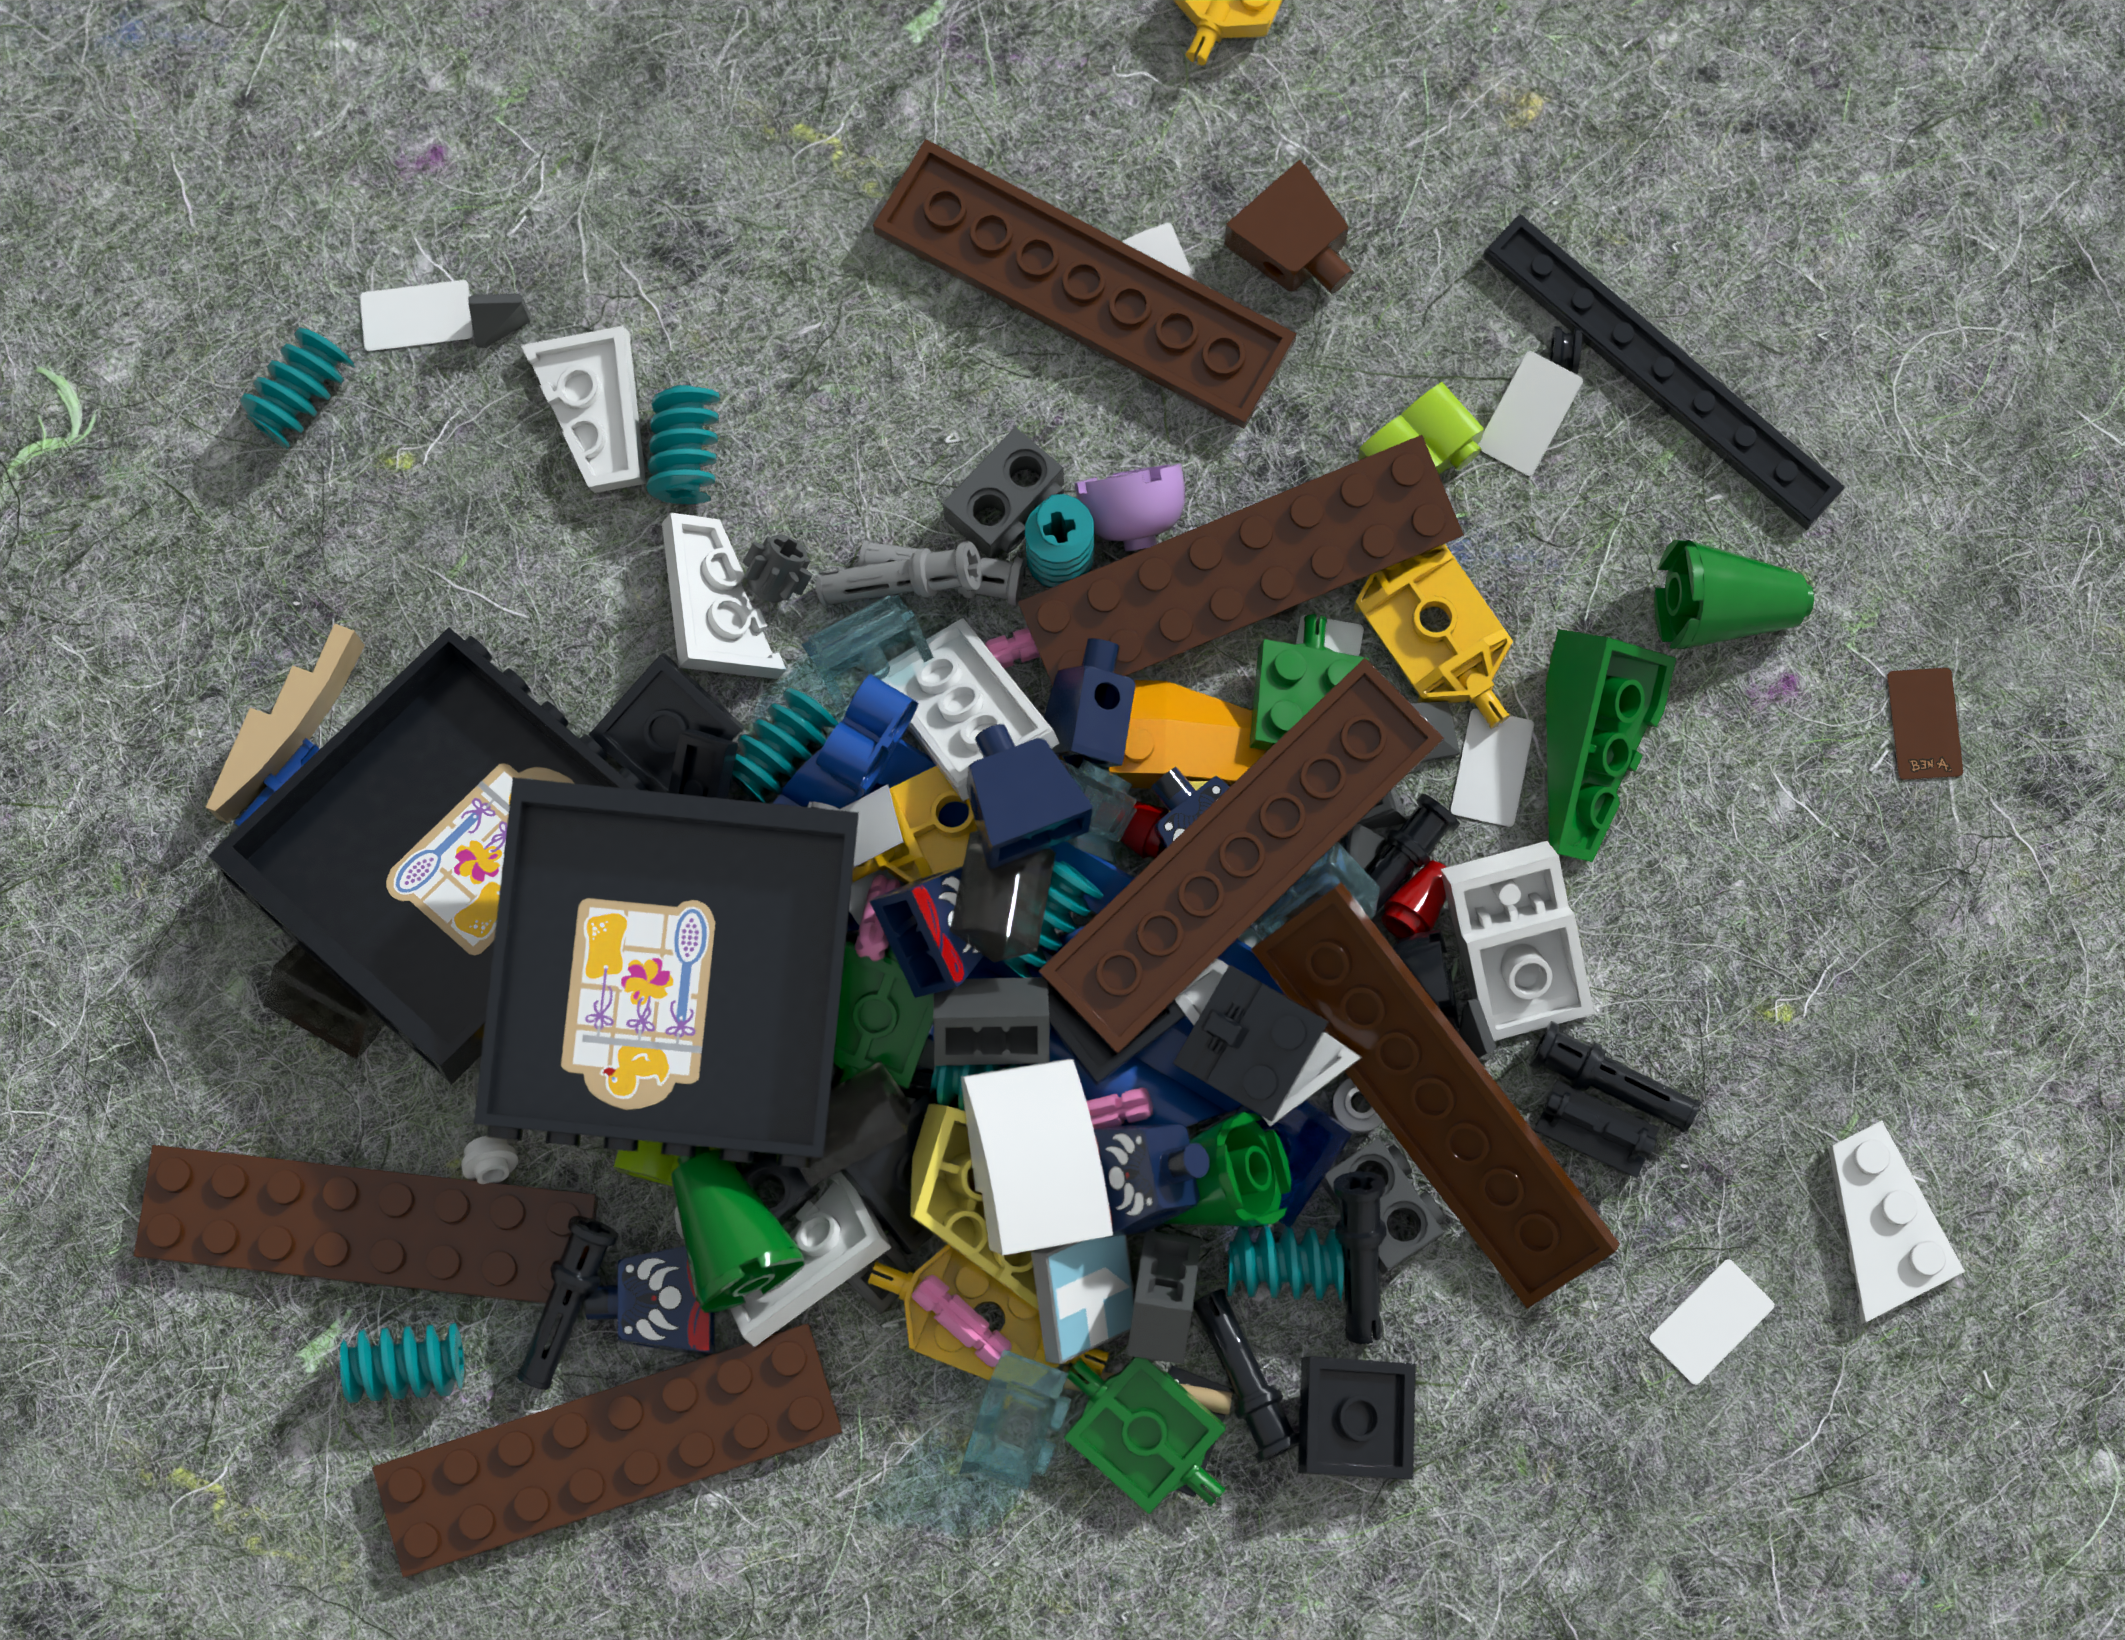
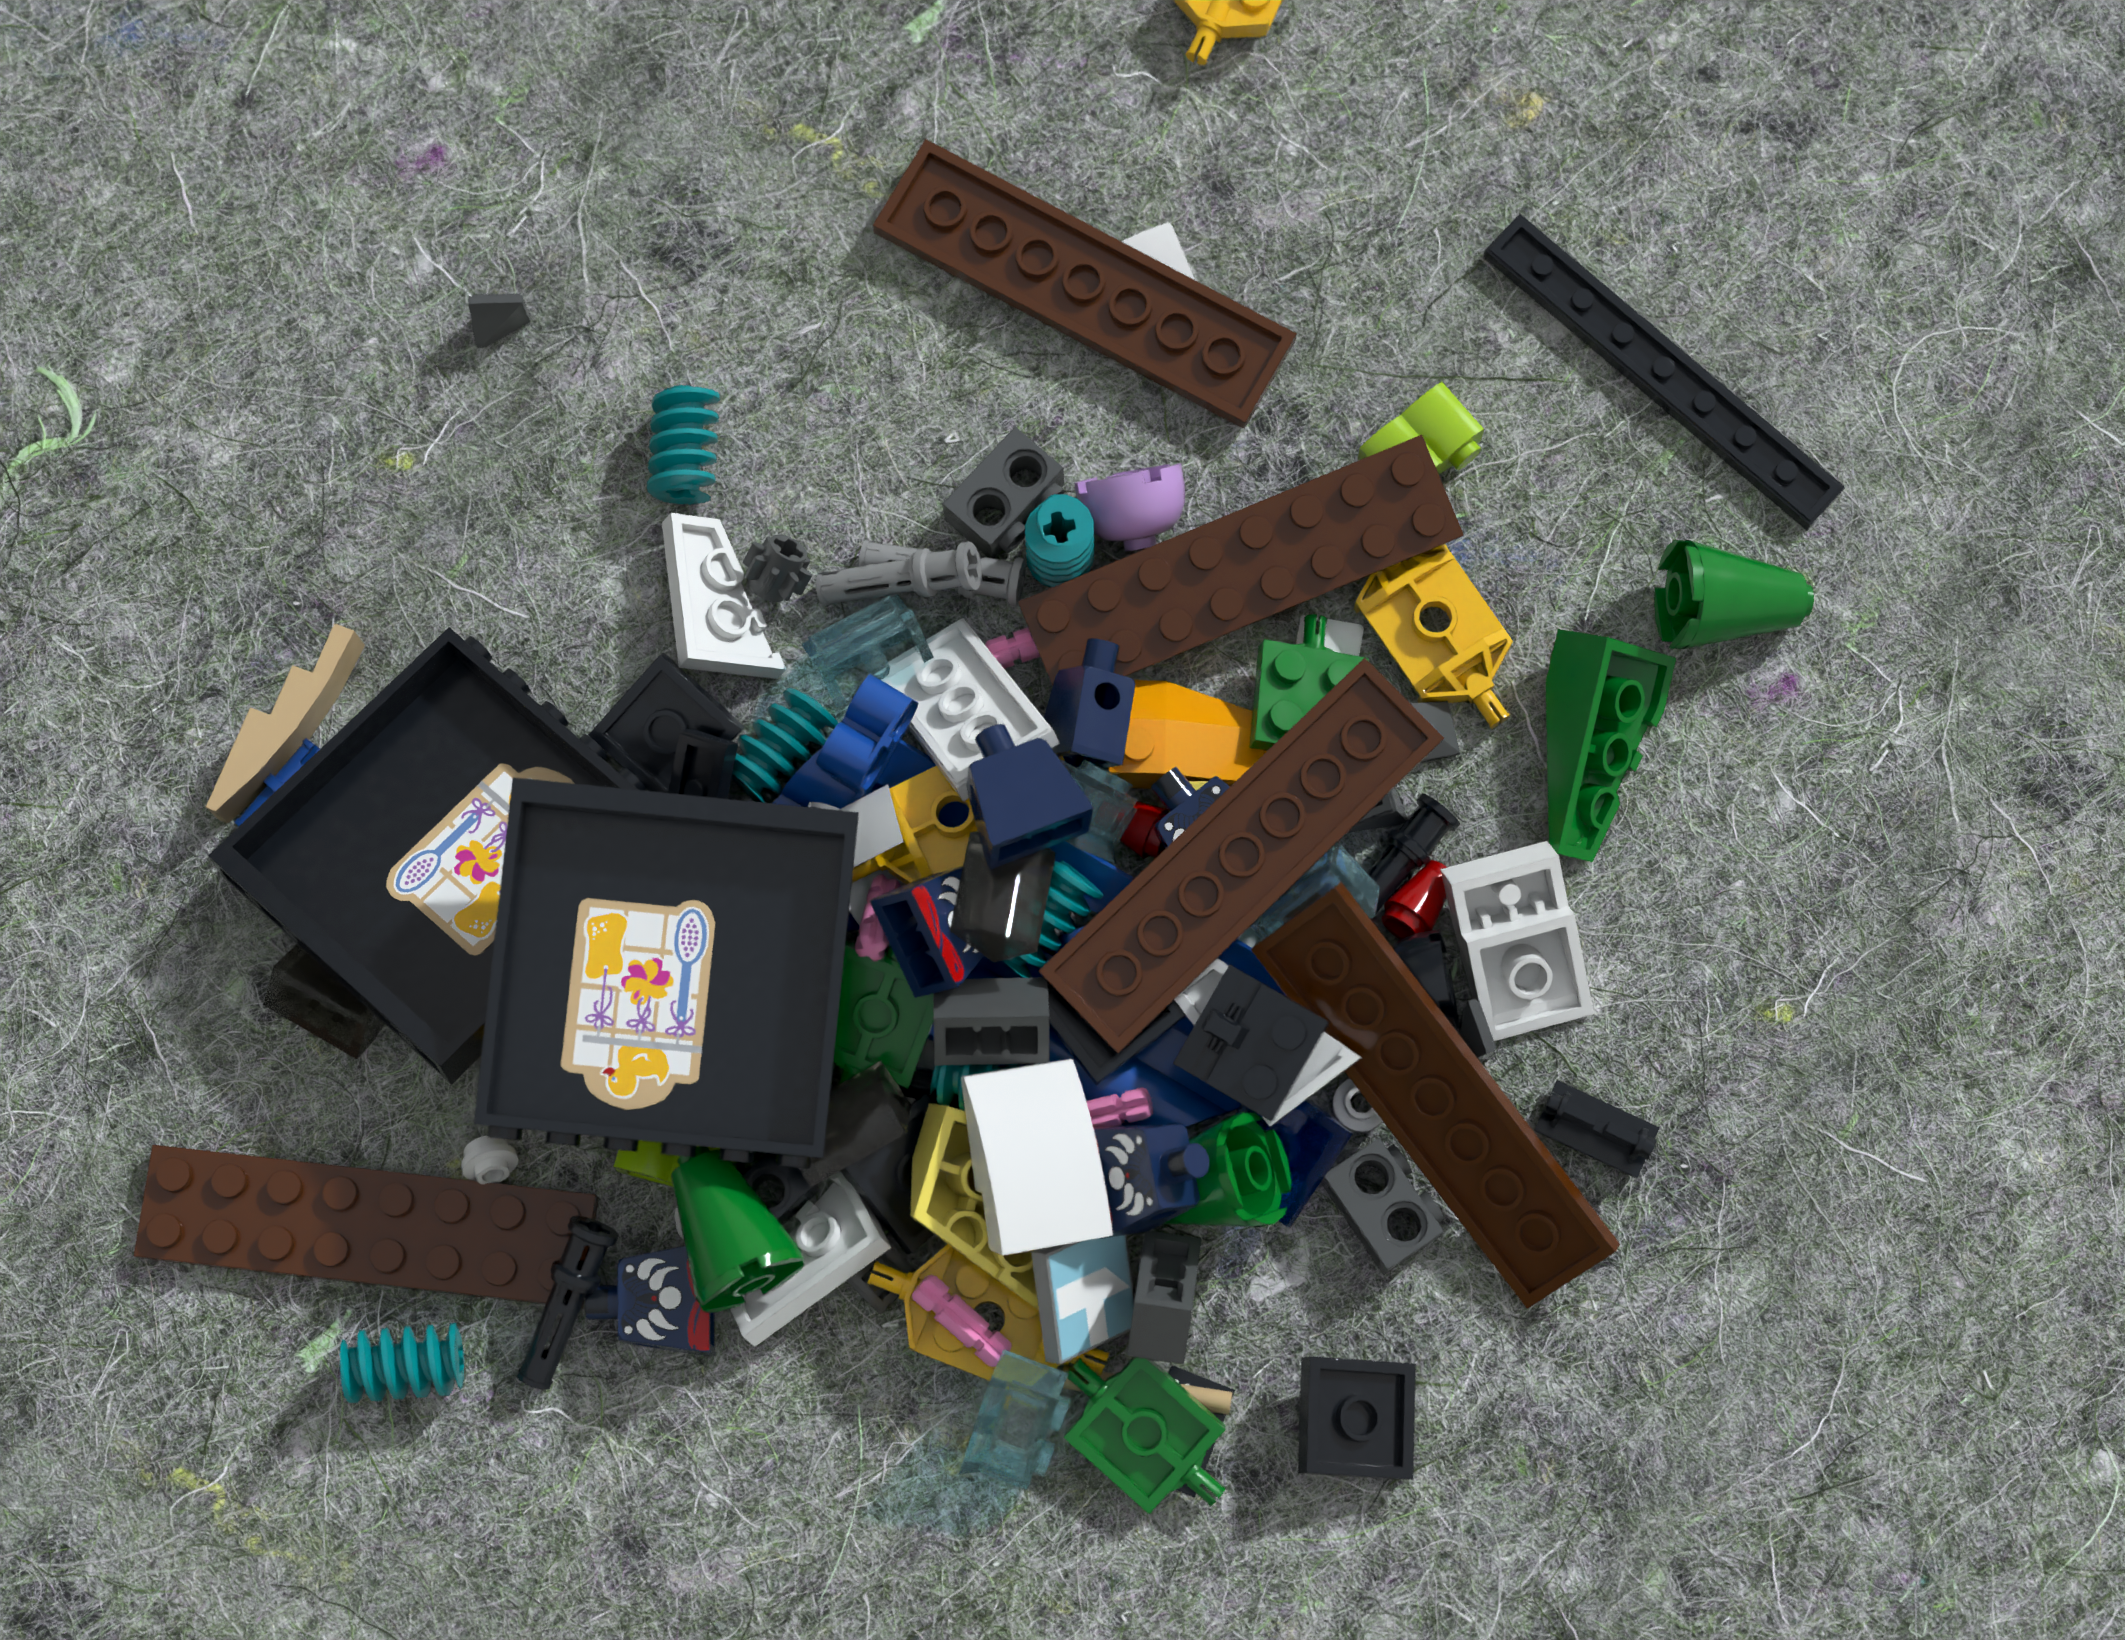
teal piece [239,327,356,450] -> none
white sticker [360,280,473,351] -> none
reddish brown plate [372,1323,844,1578] -> none
white wing [521,326,646,493] -> none
black pin [1193,1289,1299,1463] -> none
reddish brown torso [1224,159,1354,294] -> none
teal piece [1227,1226,1344,1302] -> none
black pin [1333,1171,1387,1344] -> none
dark grey slope [1341,824,1385,890] -> none
white sticker [1451,708,1534,827] -> none
white sticker [1478,351,1583,476] -> none
black pin [1529,1021,1701,1134] -> none
black bush [1549,326,1582,375] -> none
white sticker [1649,1259,1774,1385] -> none
white wing [1828,1121,1965,1324] -> none
reddish brown sticker [1887,668,1963,780] -> none

